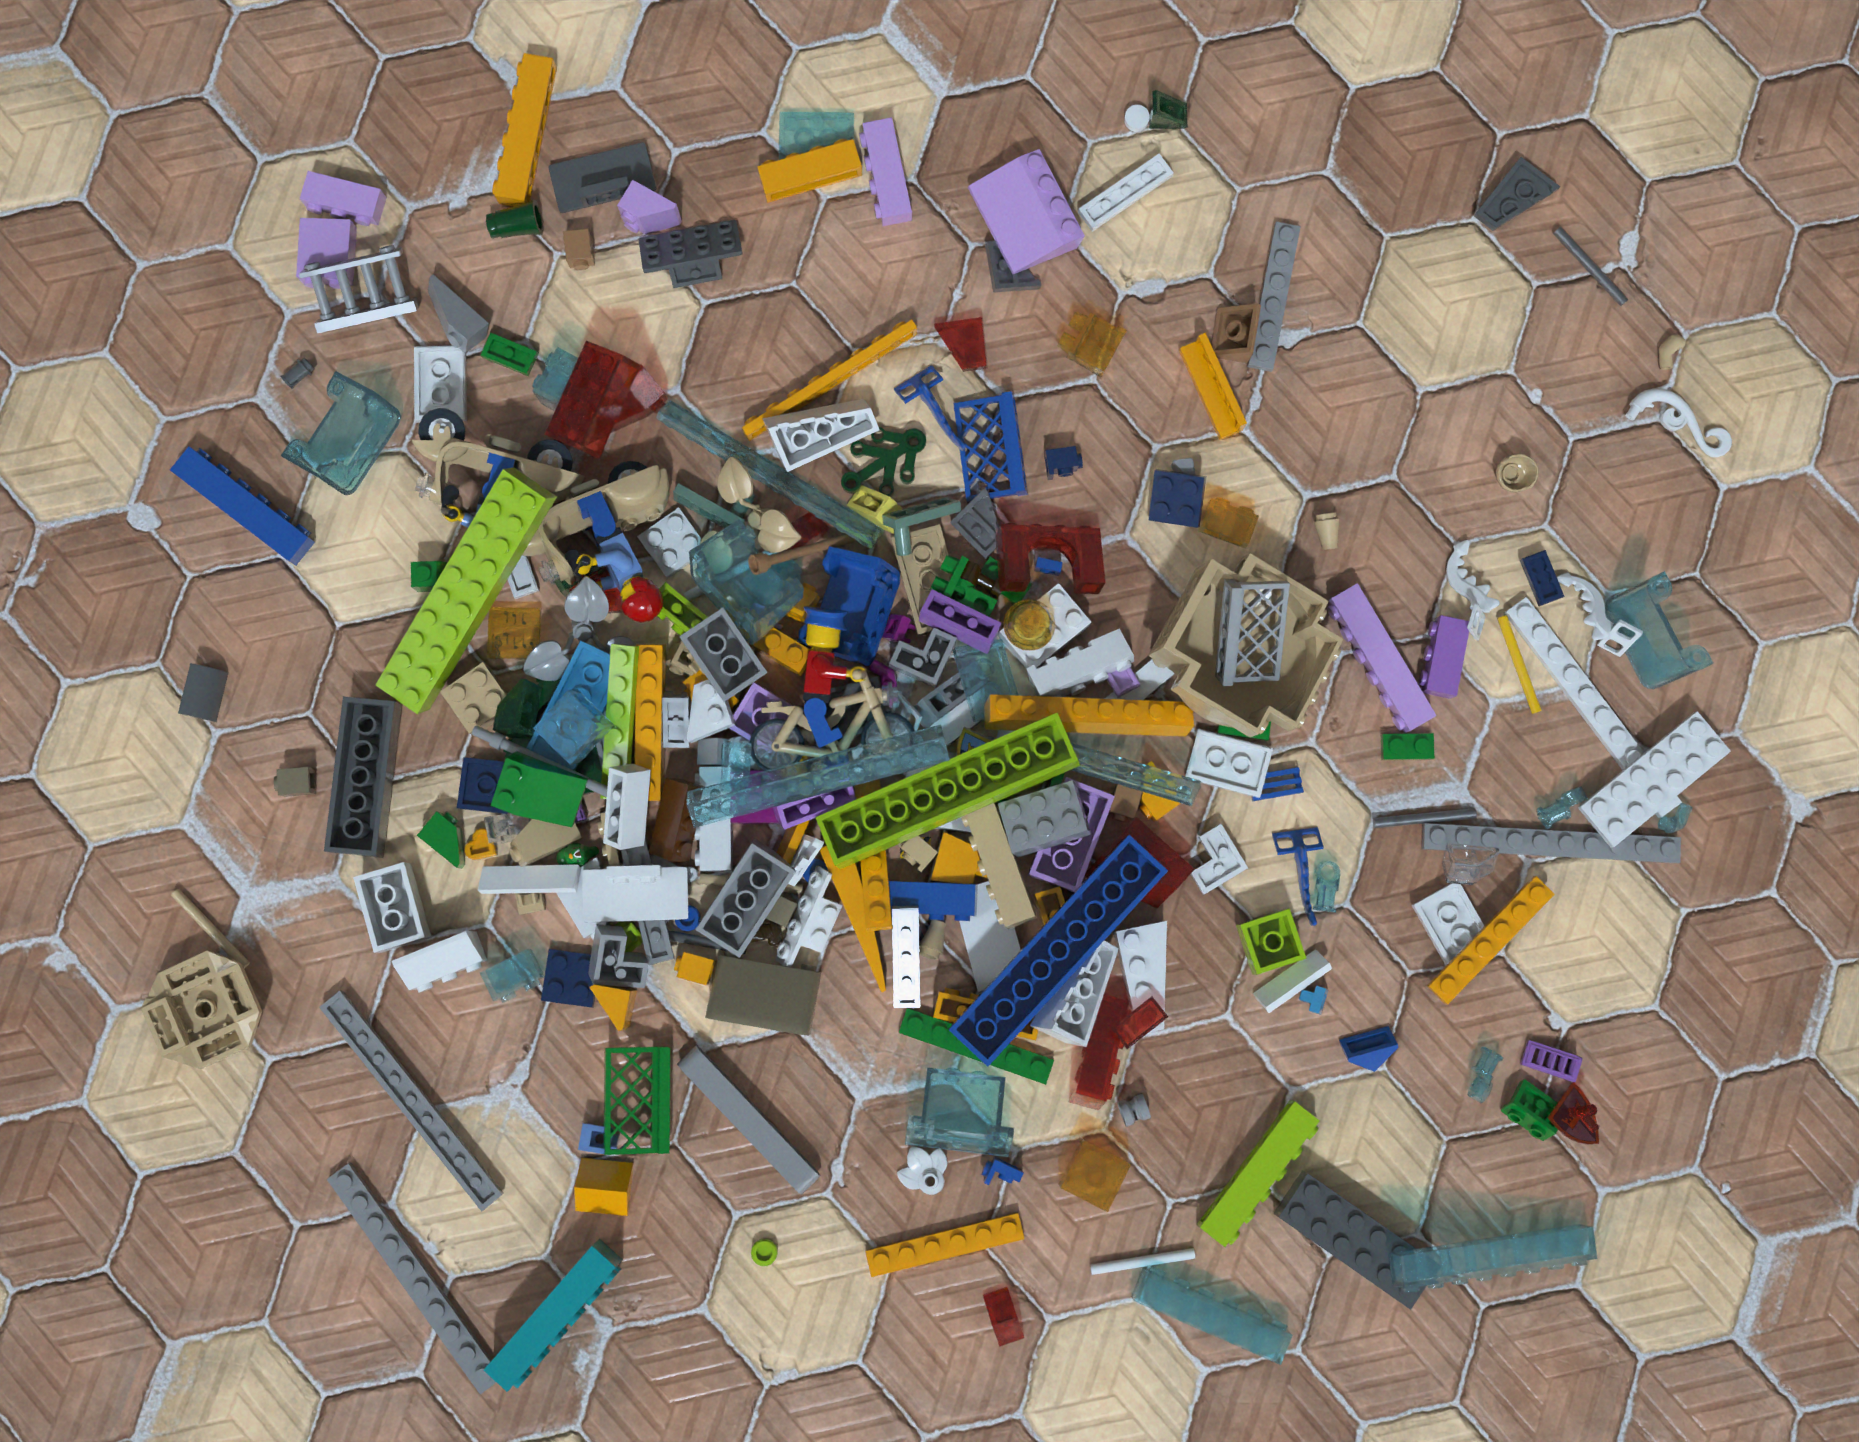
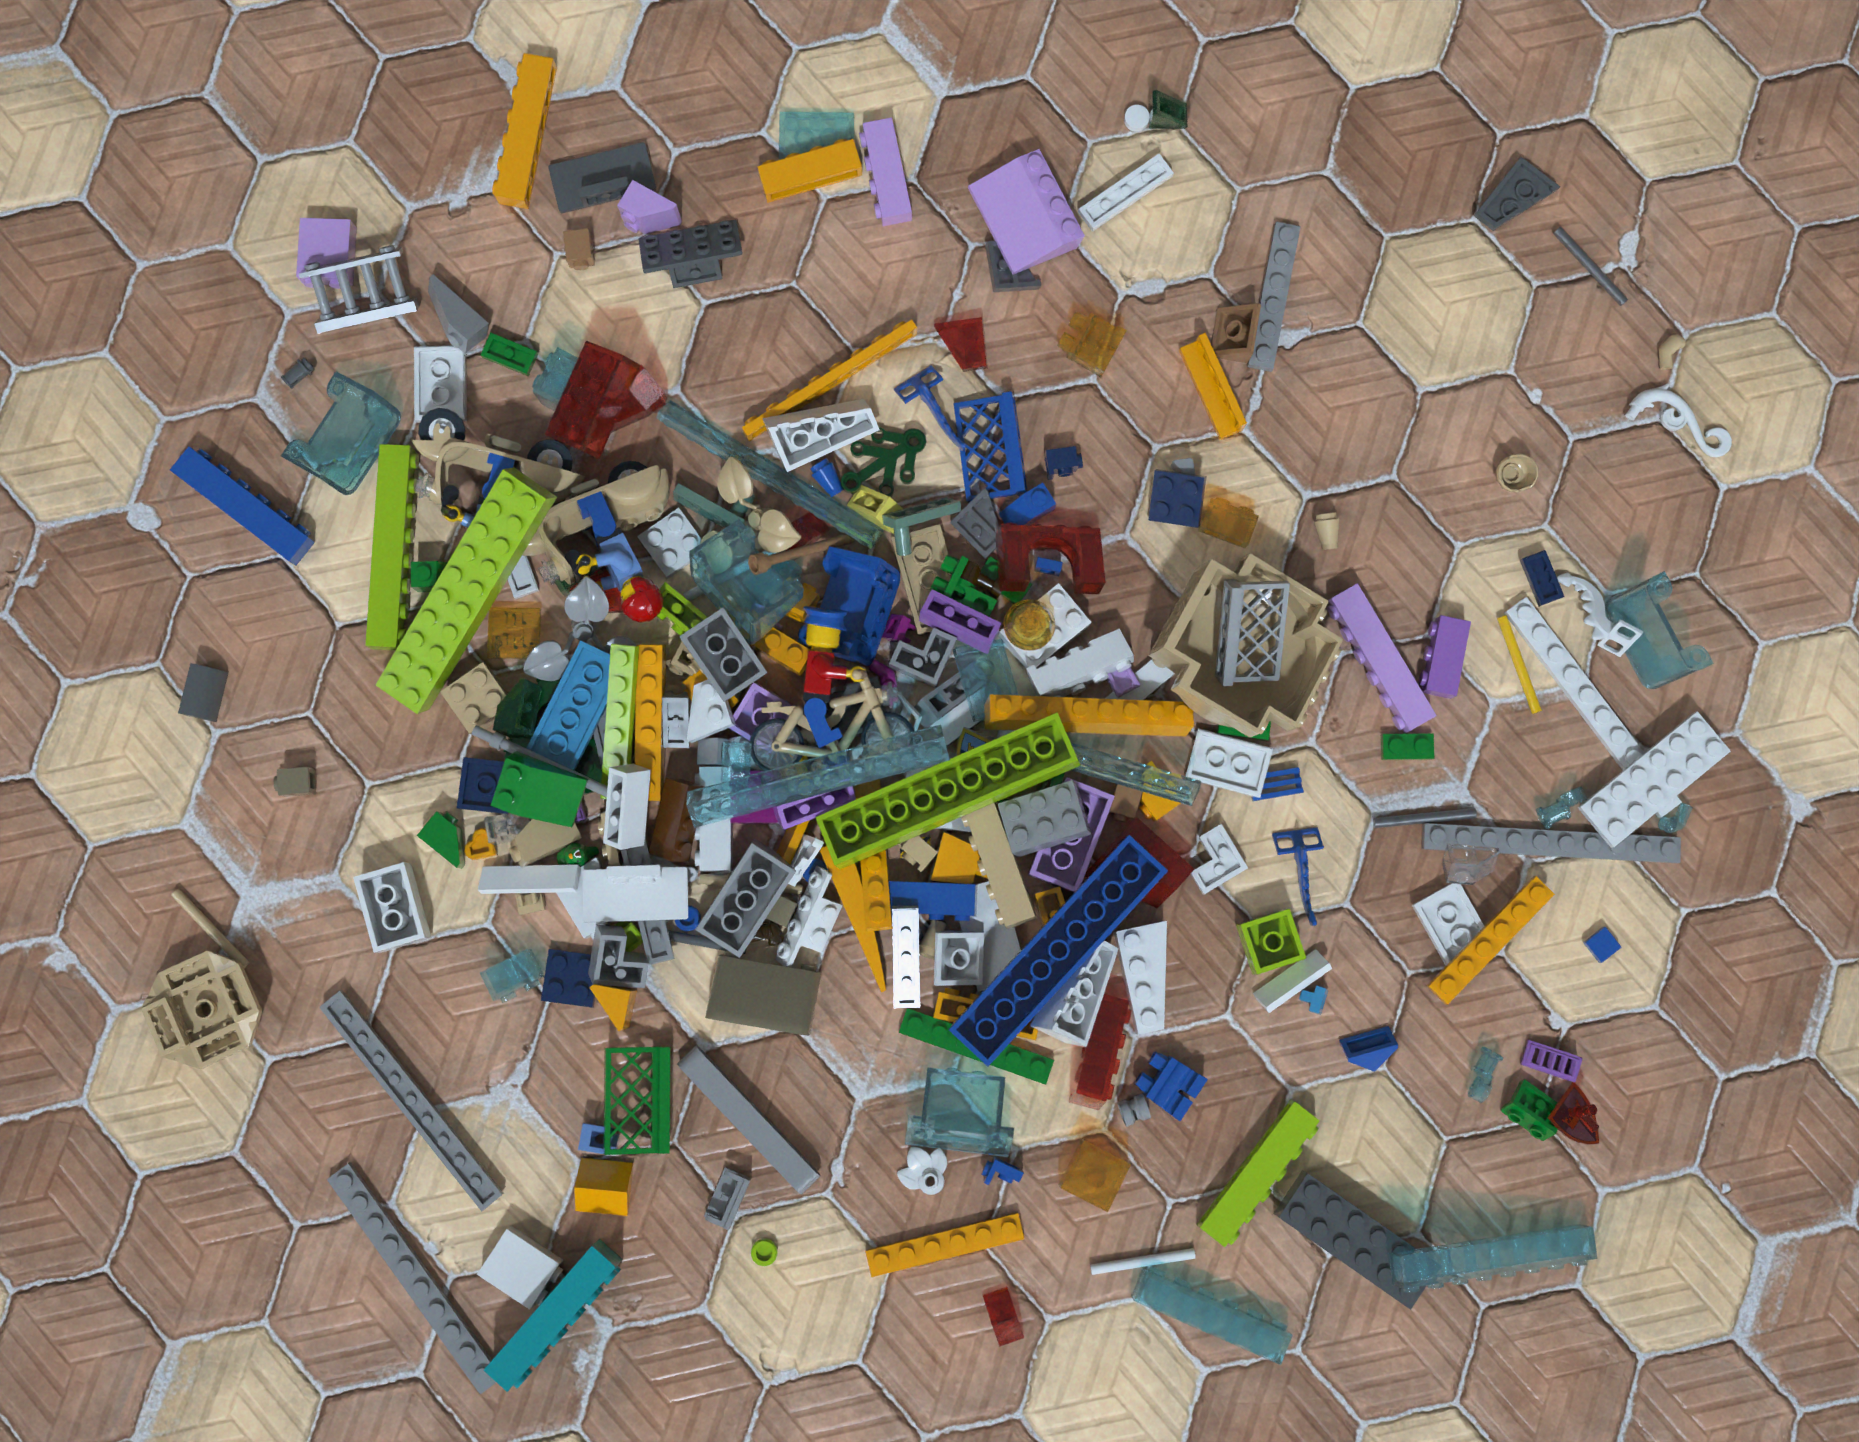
lavender brick [300,171,387,226] -> none
dark grey brick [324,696,402,858] -> none
white slope [392,931,487,993] -> none
dark green plant [486,199,543,239] -> none
clear light blue brick [533,689,614,765] -> none
light orange brick [674,952,716,985] -> none
clear red tile [1111,996,1168,1049] -> none
clear light blue connector [1313,861,1340,913] -> none
white piece [1446,540,1500,641] -> none
none -> lime brick [365,444,419,650]
none -> white brick [477,1226,564,1310]
none -> light grey hinge [704,1167,752,1230]
none -> blue cone [810,458,844,497]
none -> white slope [934,930,984,986]
none -> blue slope [998,483,1056,536]
none -> blue hips [1134,1052,1208,1121]
none -> blue tile [1583,927,1622,963]

